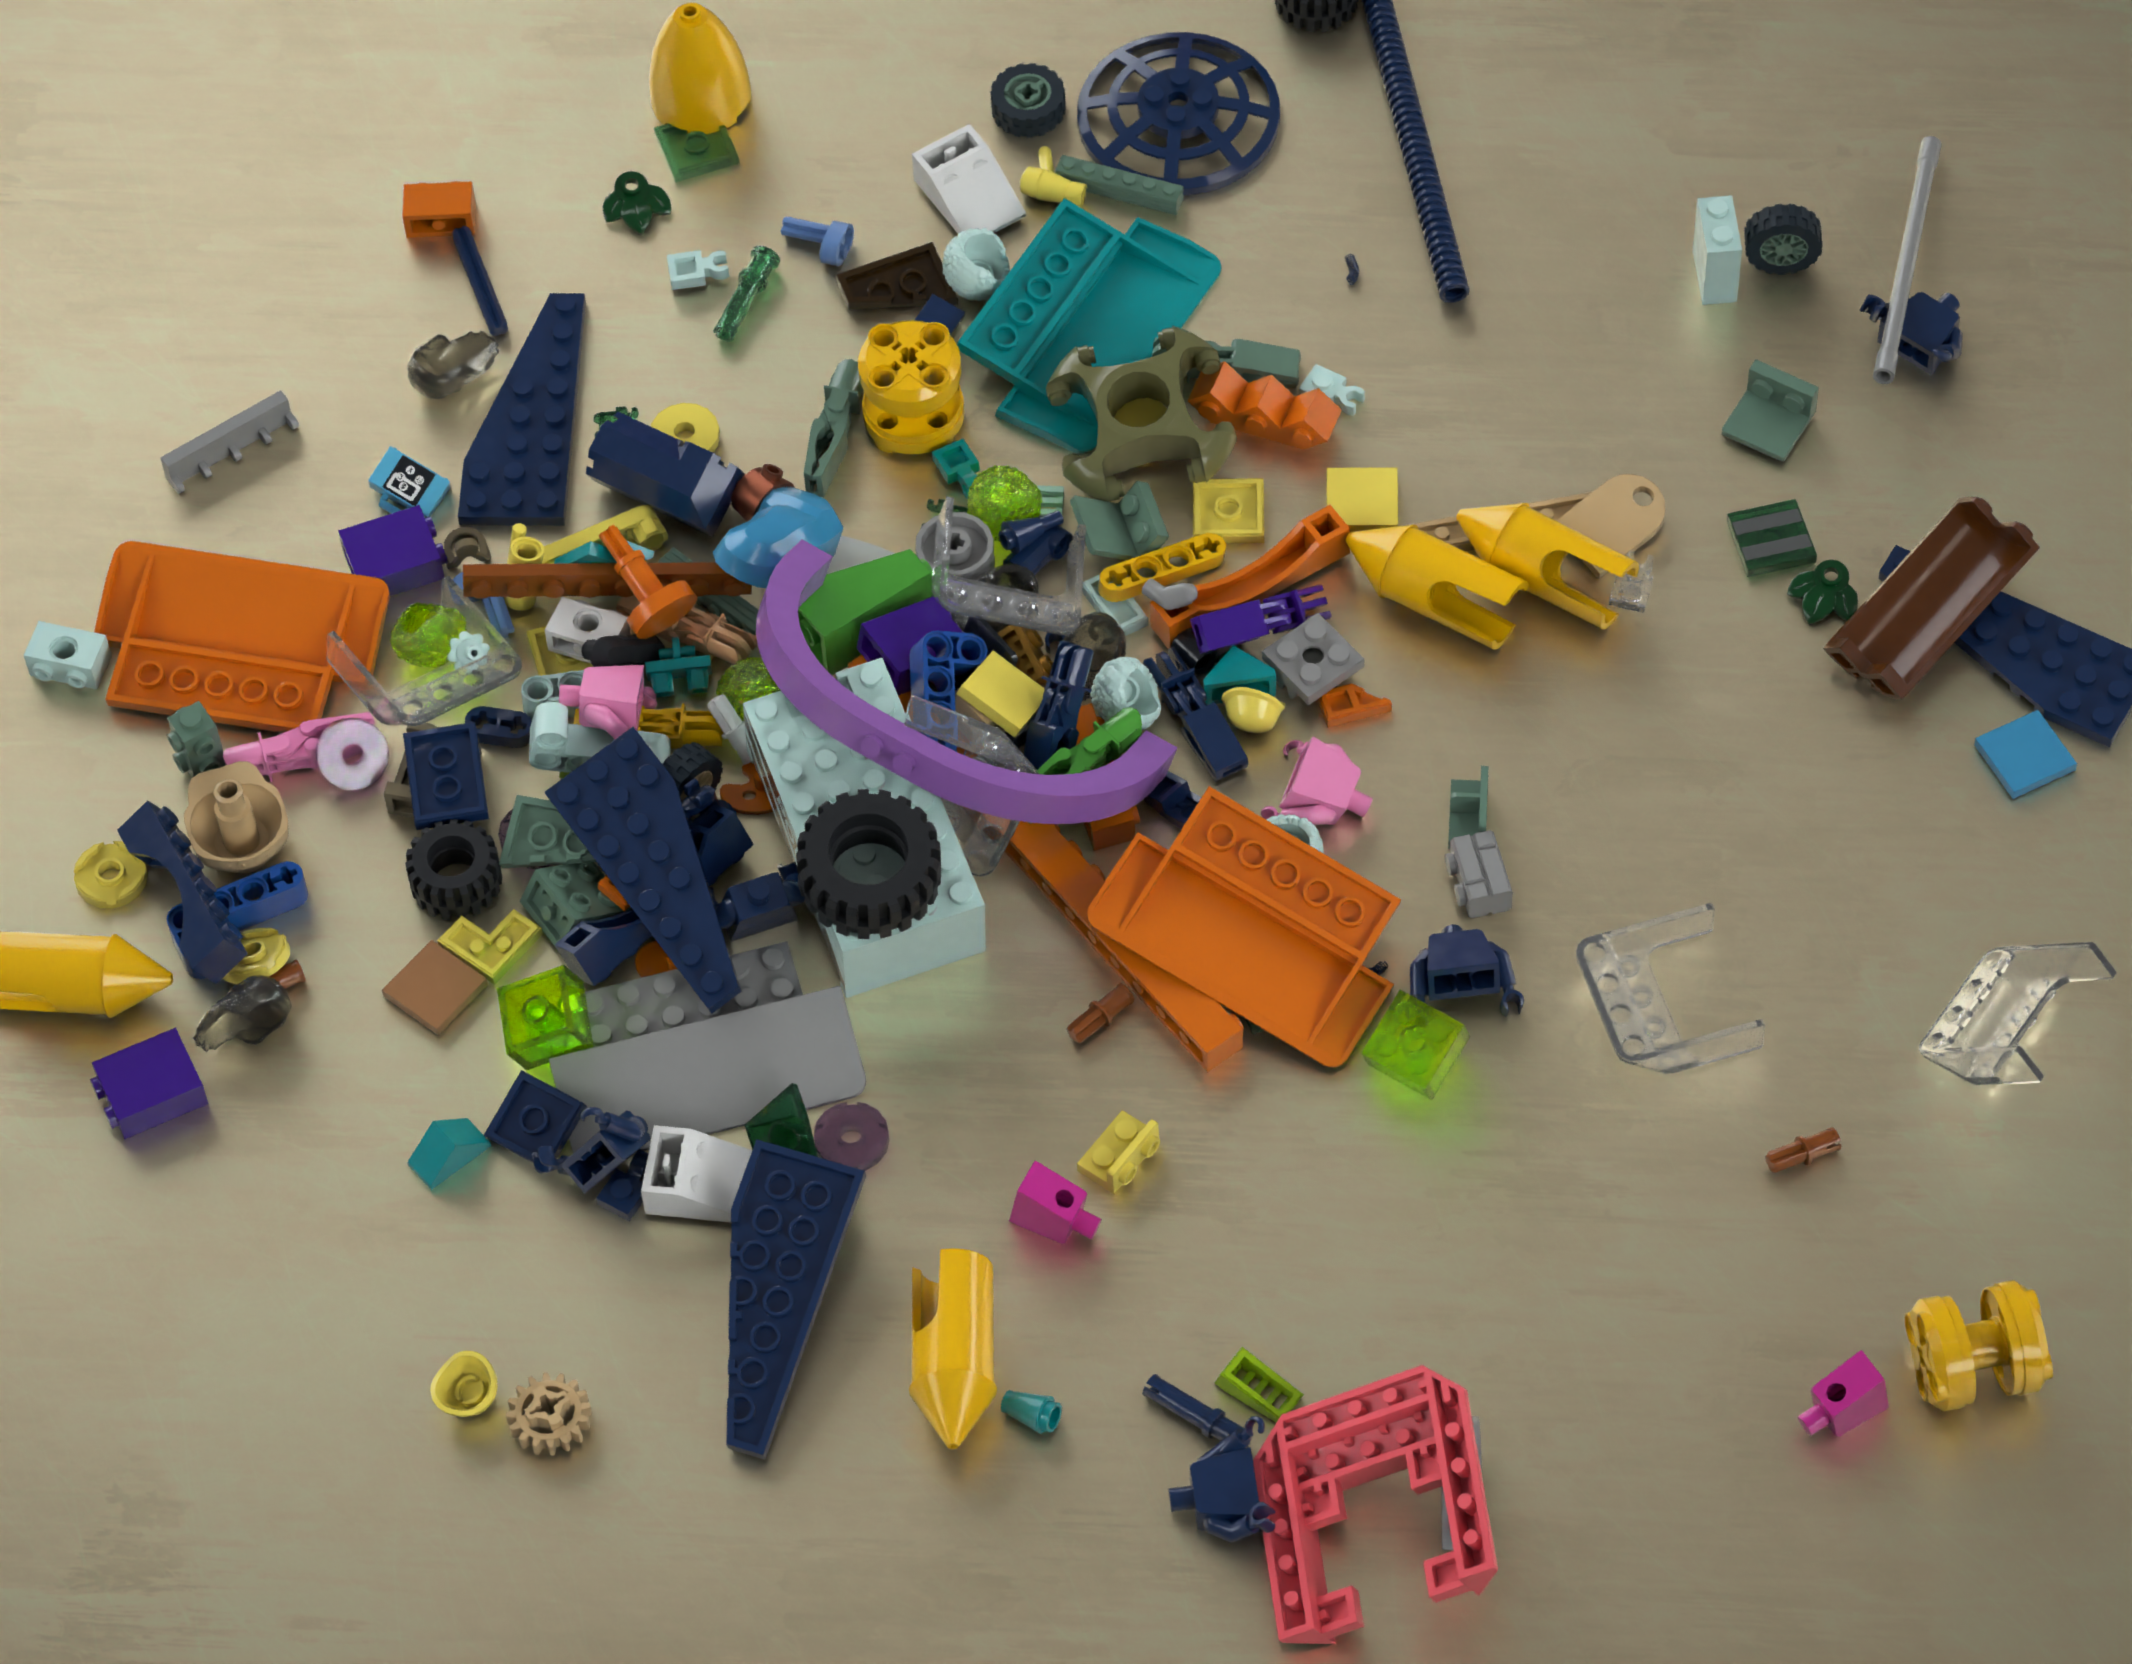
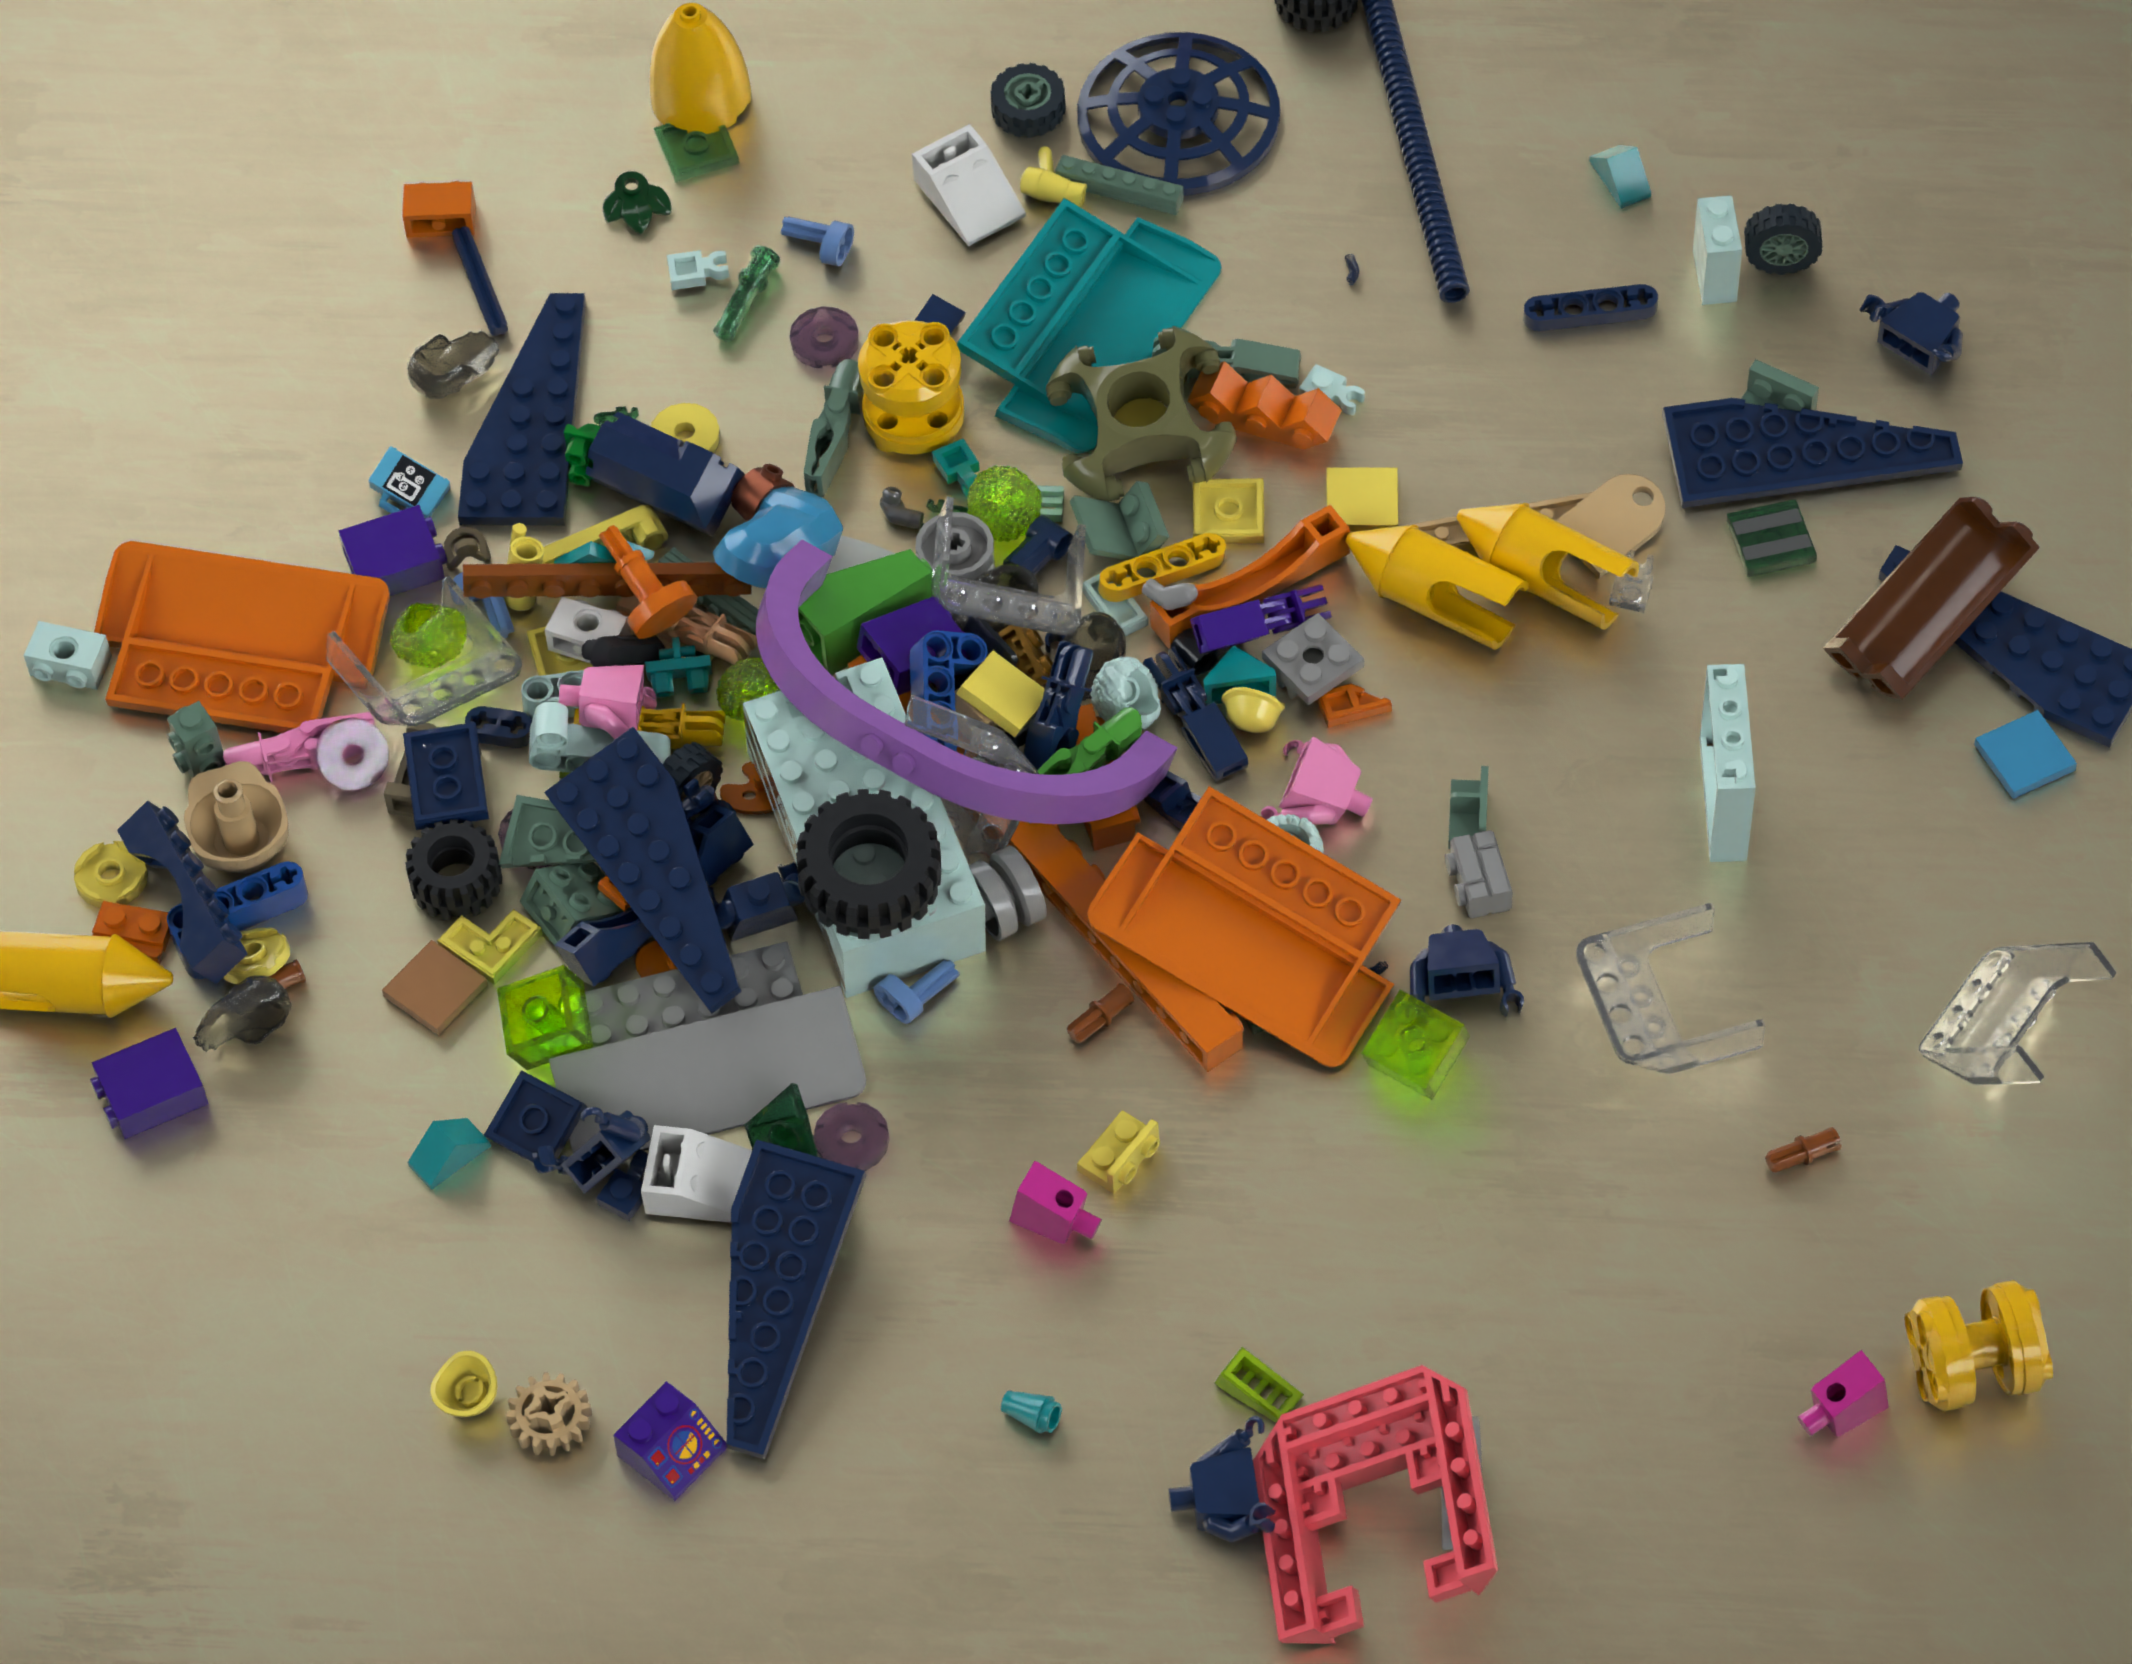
light grey hinge [160,390,299,494] -> none
light aqua plant [447,631,490,674] -> none
white axle [707,694,751,765] -> none
dark brown wing [836,242,958,309] -> none
yellow piece [909,1248,997,1449] -> none
light aqua hair [942,228,1010,301] -> none
dark blue cone [999,510,1064,555] -> none
dark blue pin [1143,1374,1253,1448] -> none
dark green plate [1787,560,1858,625] -> none
light grey piece [1873,136,1942,384] -> none
none -> orange plate [92,901,171,964]
none -> green hips [564,424,600,487]
none -> dark purple slope [613,1381,728,1501]
none -> clear purple tile [789,306,859,368]
none -> medium blue piece [873,959,960,1024]
none -> flat silver arm [880,487,924,530]
none -> light grey wheel [969,845,1047,941]
none -> dark blue beam [1523,284,1658,331]
none -> teal slope [1589,145,1652,209]
none -> dark blue wing [1662,398,1963,508]
none -> light aqua window [1699,664,1756,862]

